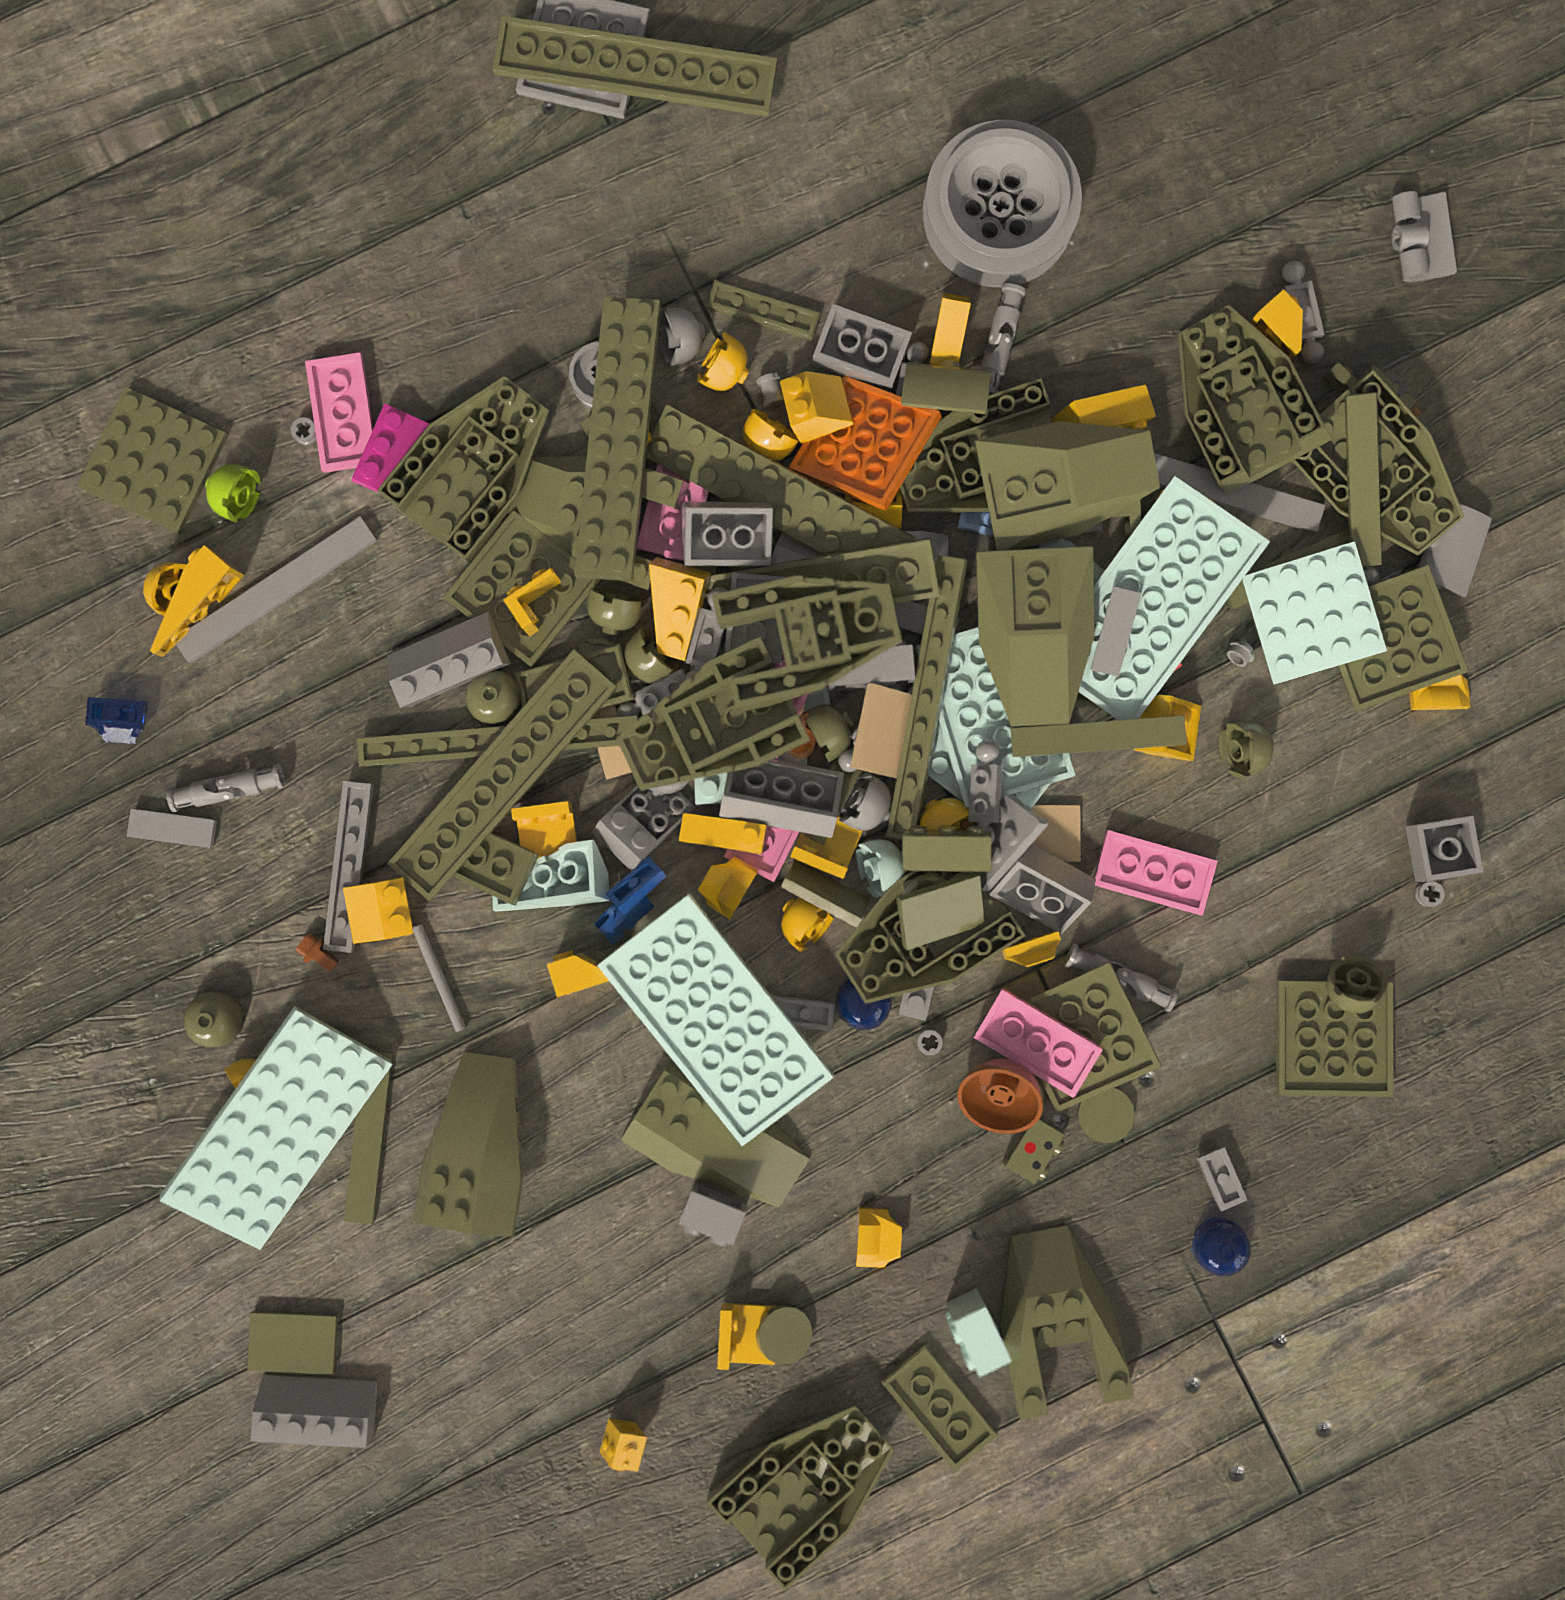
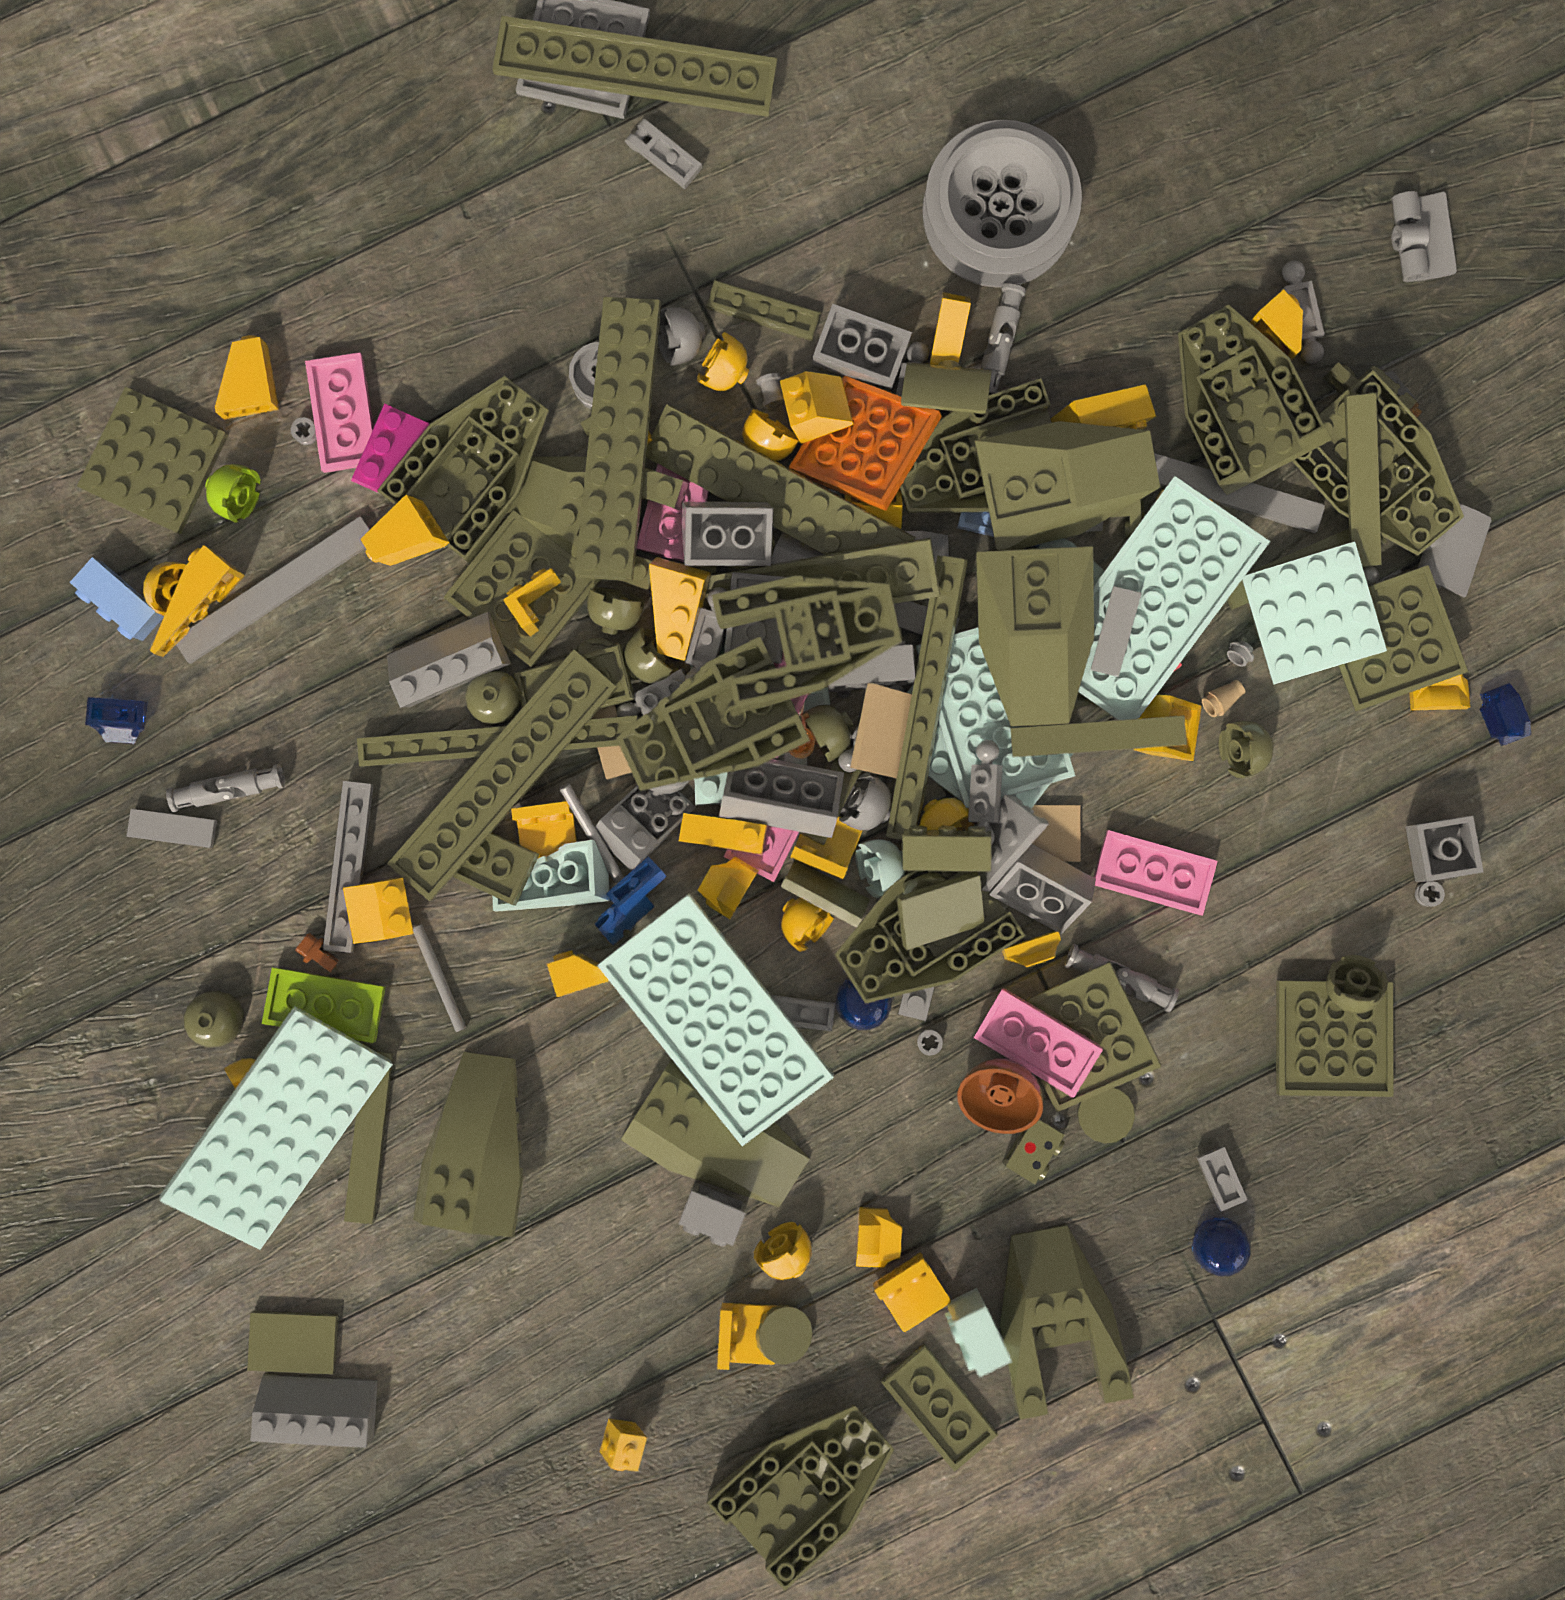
none -> light blue brick [70,557,164,641]
none -> yellow slope [215,335,279,420]
none -> lime plate [262,967,386,1043]
none -> yellow slope [360,495,450,566]
none -> light grey bar [559,783,624,883]
none -> light grey plate [625,119,702,189]
none -> yellow cylinder [754,1222,812,1280]
none -> yellow bracket [873,1252,951,1332]
none -> tan cone [1202,680,1245,717]
none -> clear blue slope [1479,683,1531,746]

